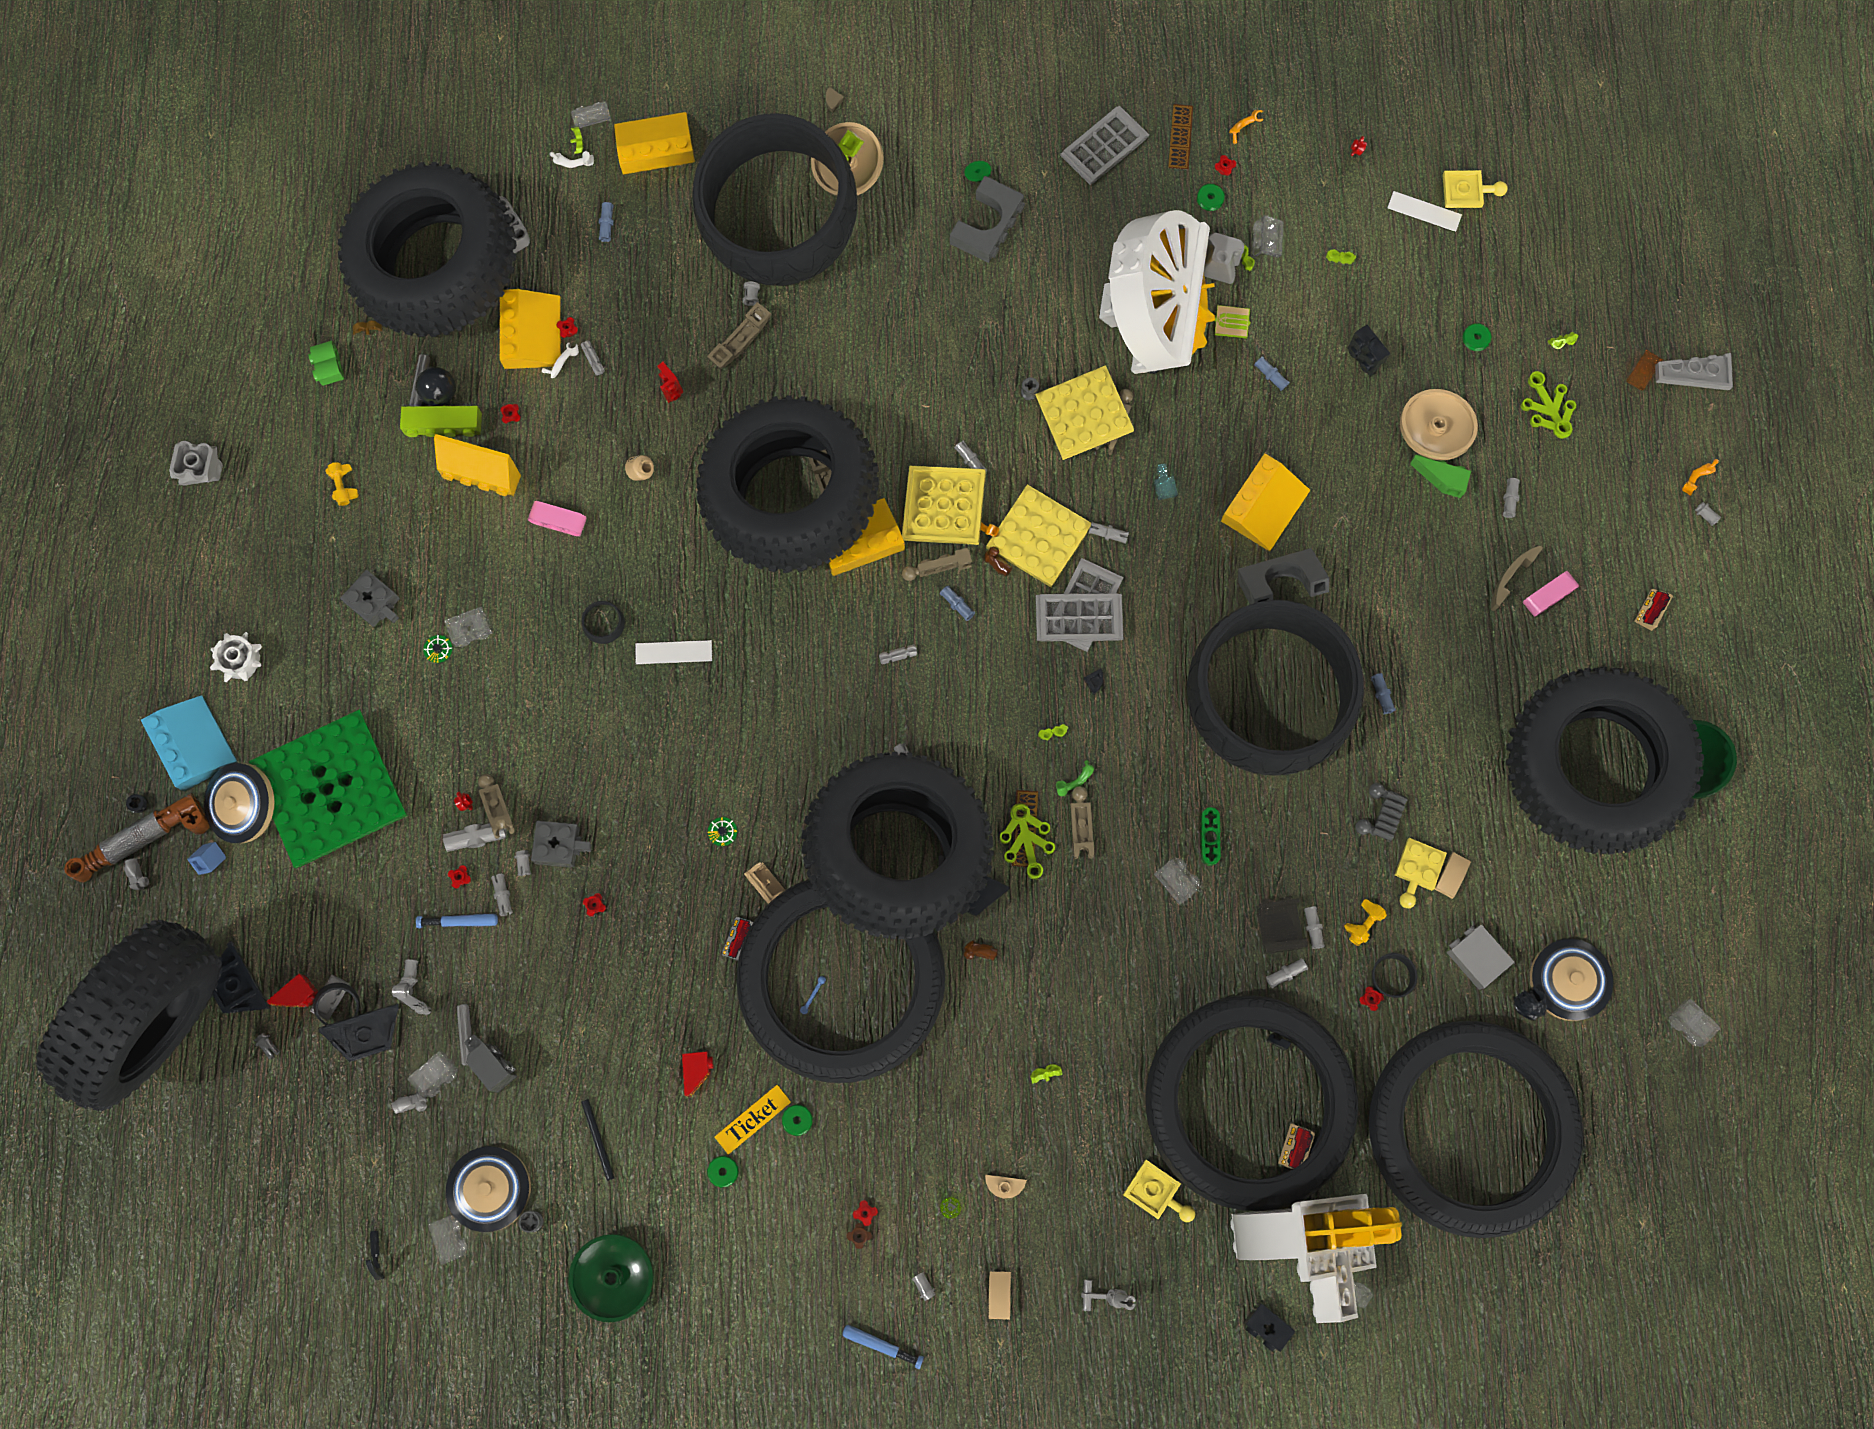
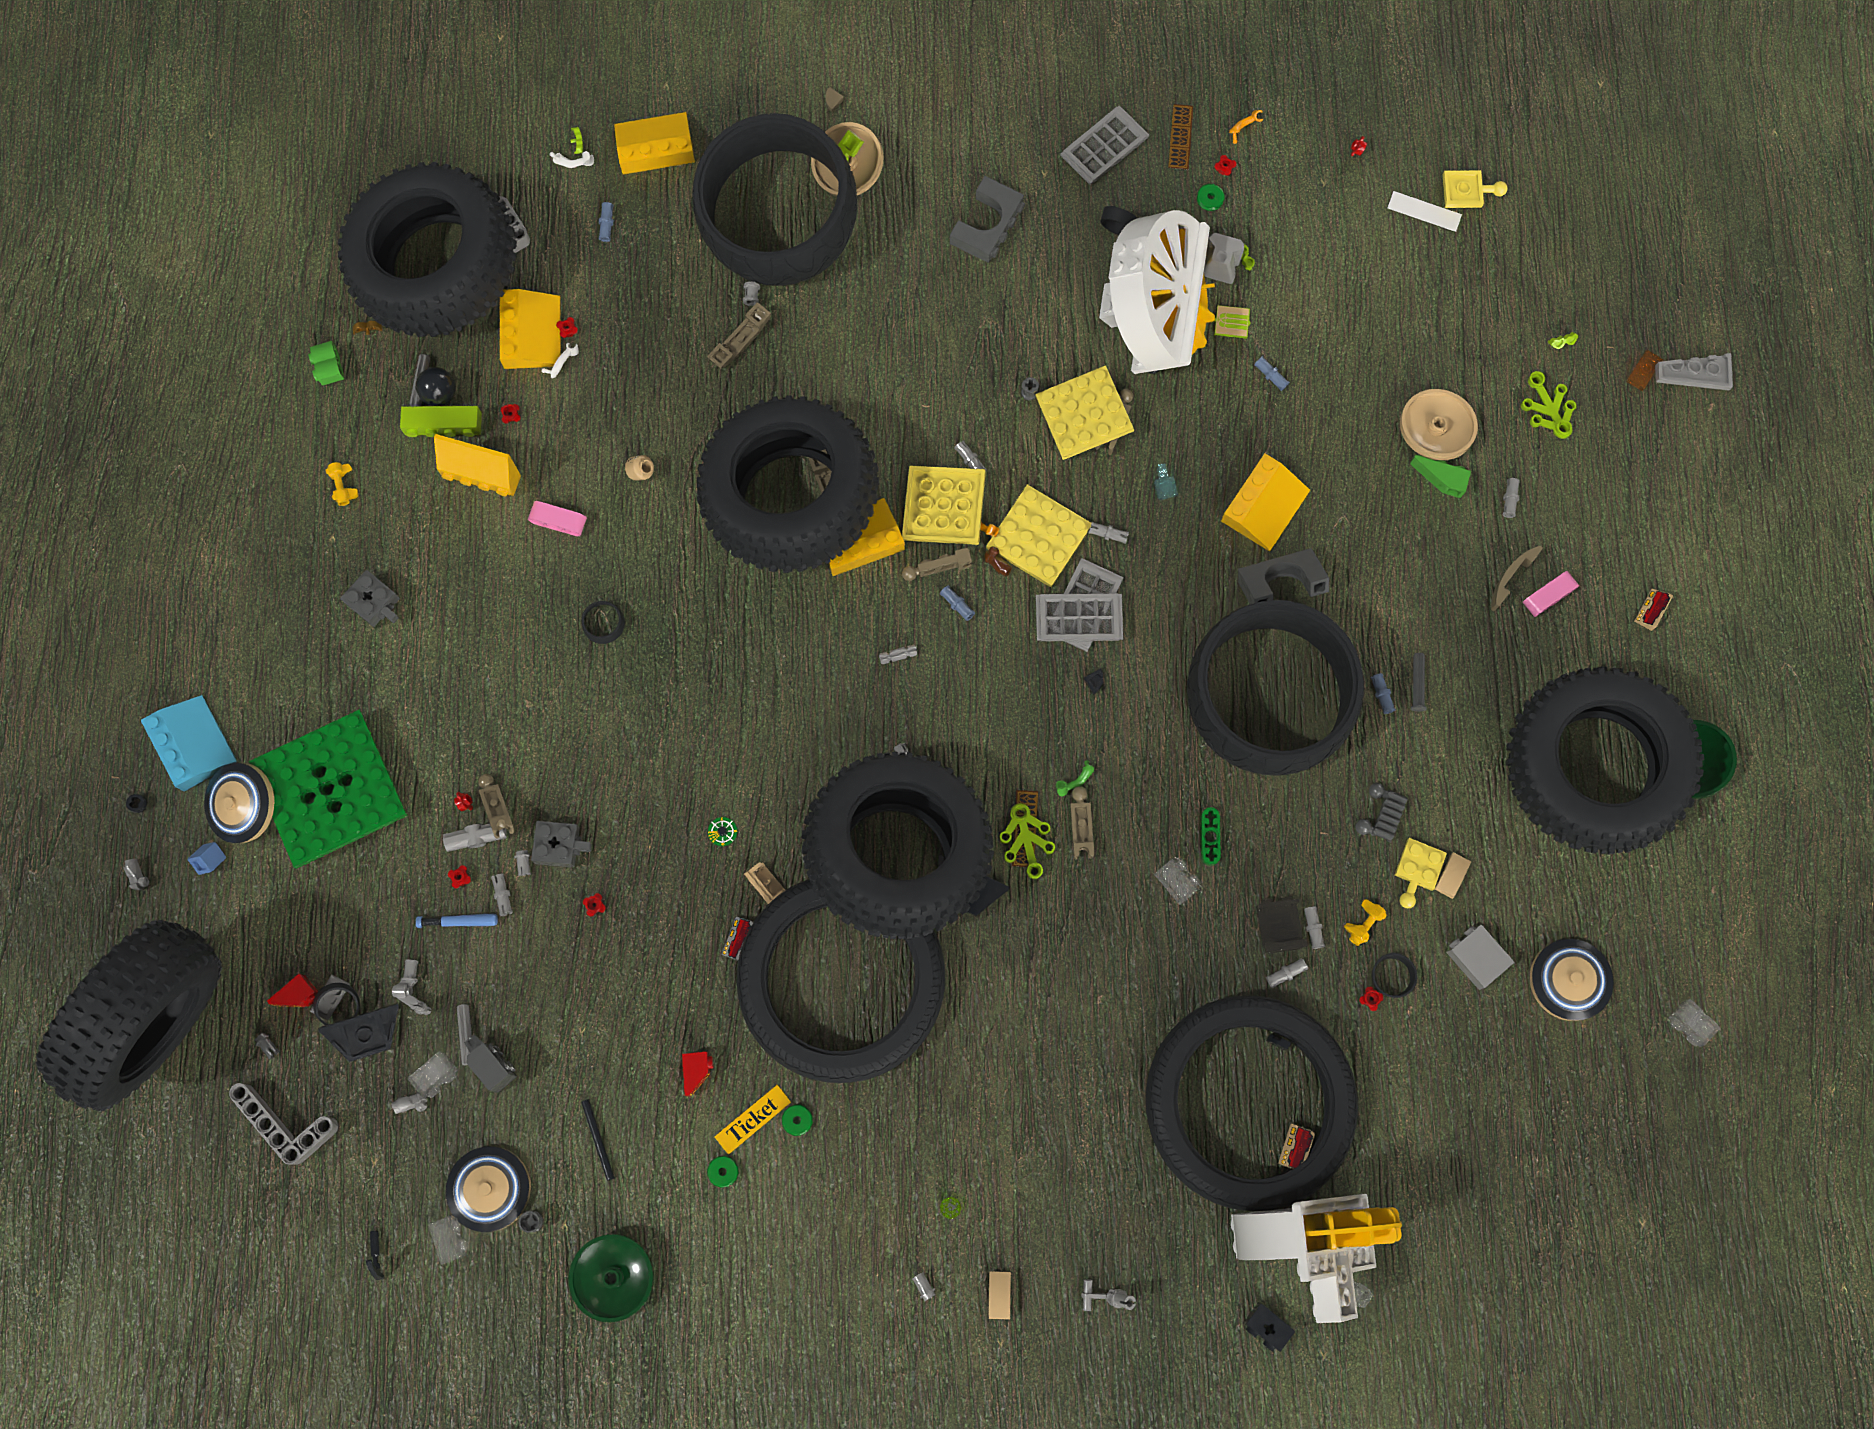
piece [64,793,209,882] -> none
light grey piece [169,441,223,486] -> none
white brick [210,632,262,682] -> none
black wing [213,941,271,1014] -> none
green piece [423,635,453,663] -> none
clear brick [444,607,493,647] -> none
clear bracket [570,102,611,128] -> none
light grey axle [581,340,605,376] -> none
white sticker [636,640,712,664] -> none
red bracket [657,362,683,403] -> none
medium blue hinge [800,976,826,1014] -> none
medium blue piece [842,1325,924,1369] -> none
reddish brown plate [847,1223,872,1249] -> none
red plate [853,1200,878,1226] -> none
green piece [964,161,992,182] -> none
reddish brown arm [964,940,998,961] -> none
tan plate [985,1175,1027,1199] -> none
lime piece [1030,1064,1062,1084] -> none
lime piece [1038,724,1068,741] -> none
light yellow plate [1123,1160,1195,1222] -> none
clear bracket [1252,215,1283,258] -> none
lime piece [1326,249,1356,264] -> none
black plate [1348,325,1391,377] -> none
black tyre [1369,1021,1583,1238] -> none
green piece [1462,323,1492,351] -> none
black piece [1514,986,1548,1021] -> none
light orange piece [1682,459,1719,496] -> none
light grey pin [1695,502,1721,526] -> none
none -> light grey beam [229,1083,339,1165]
none -> black tyre [1100,206,1137,235]
none -> dark grey axle [1411,653,1427,712]

